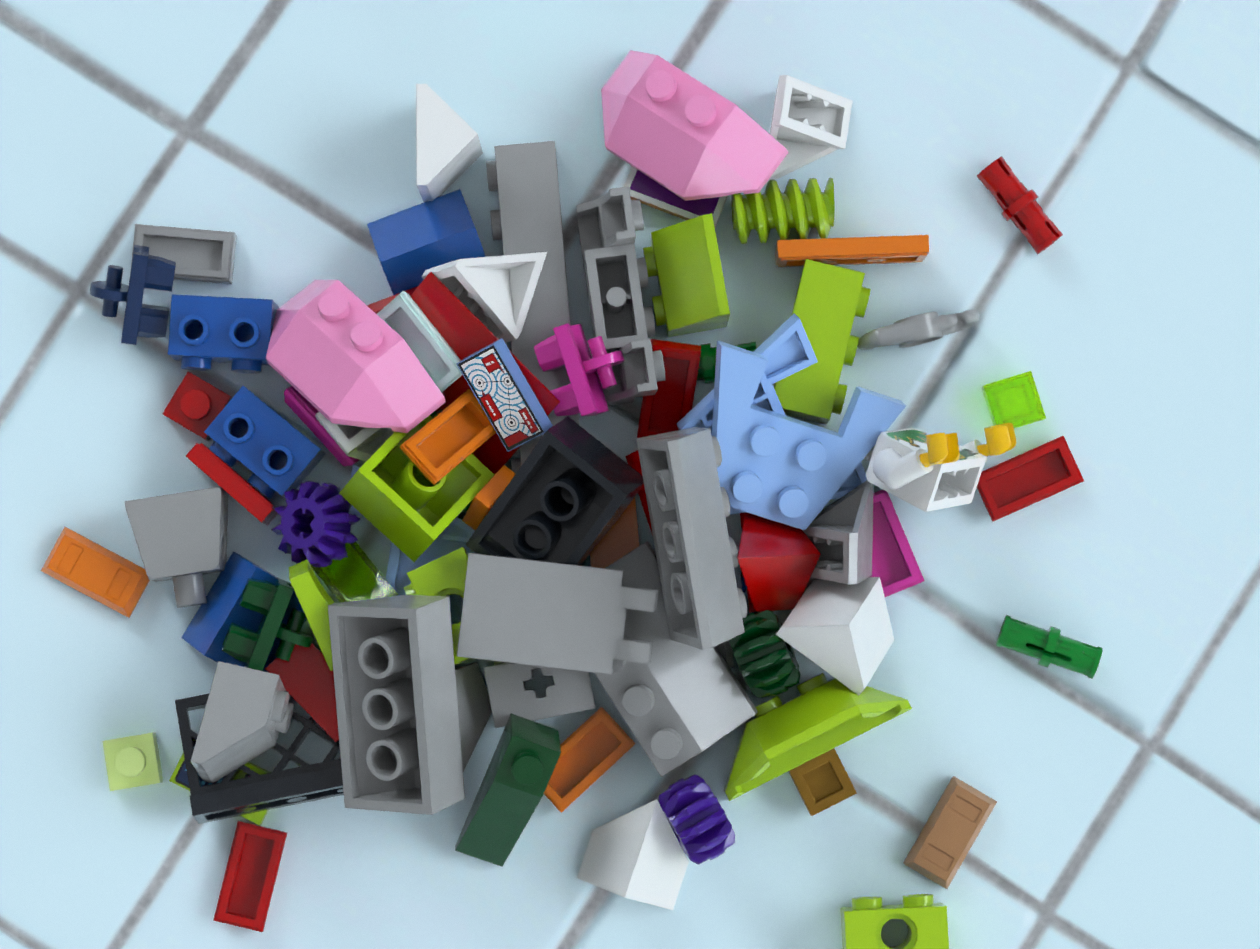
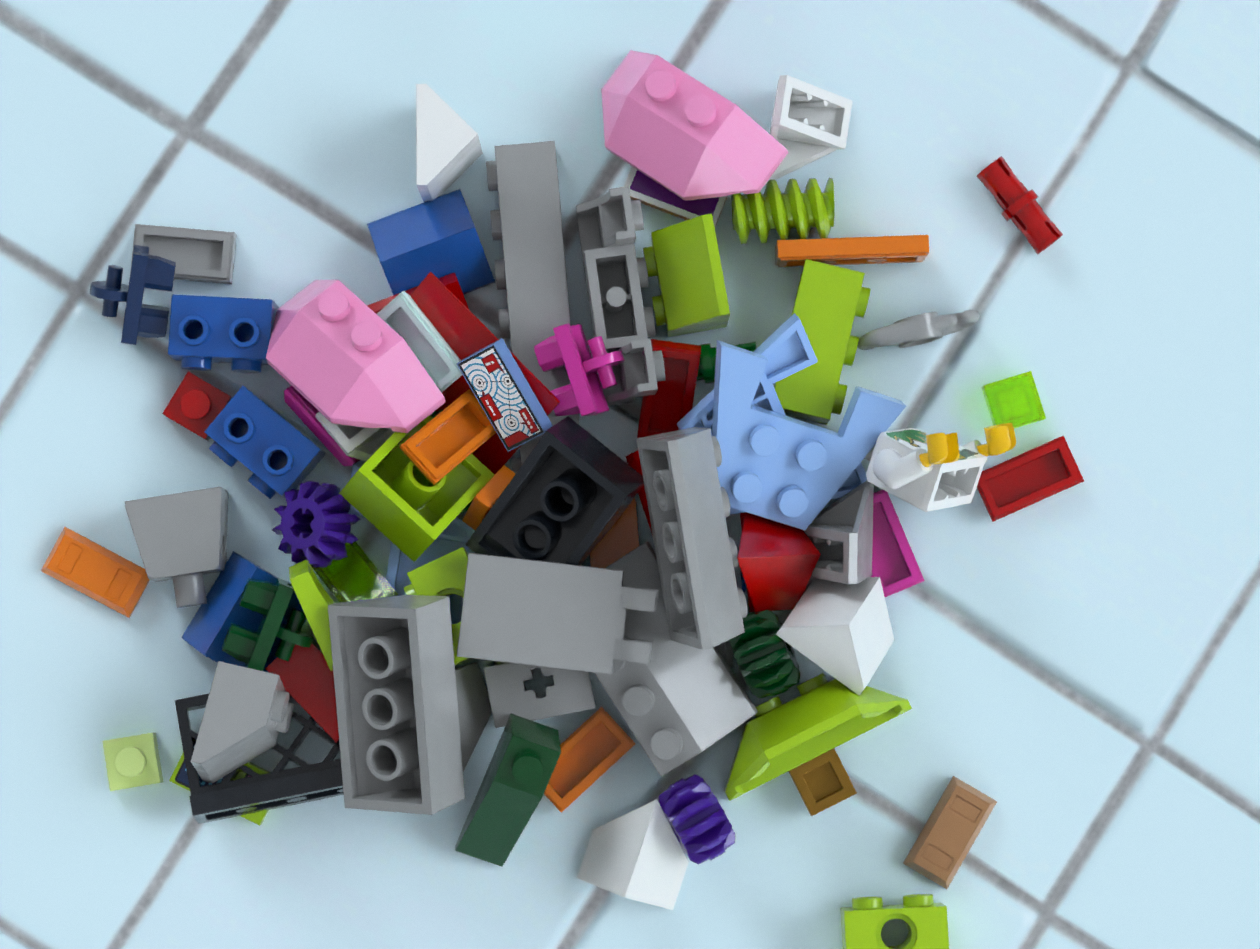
red tile [186,443,278,526] -> none
red tile [213,821,288,932] -> none
white slope [421,252,547,343] -> none
green pin [996,615,1103,679] -> none

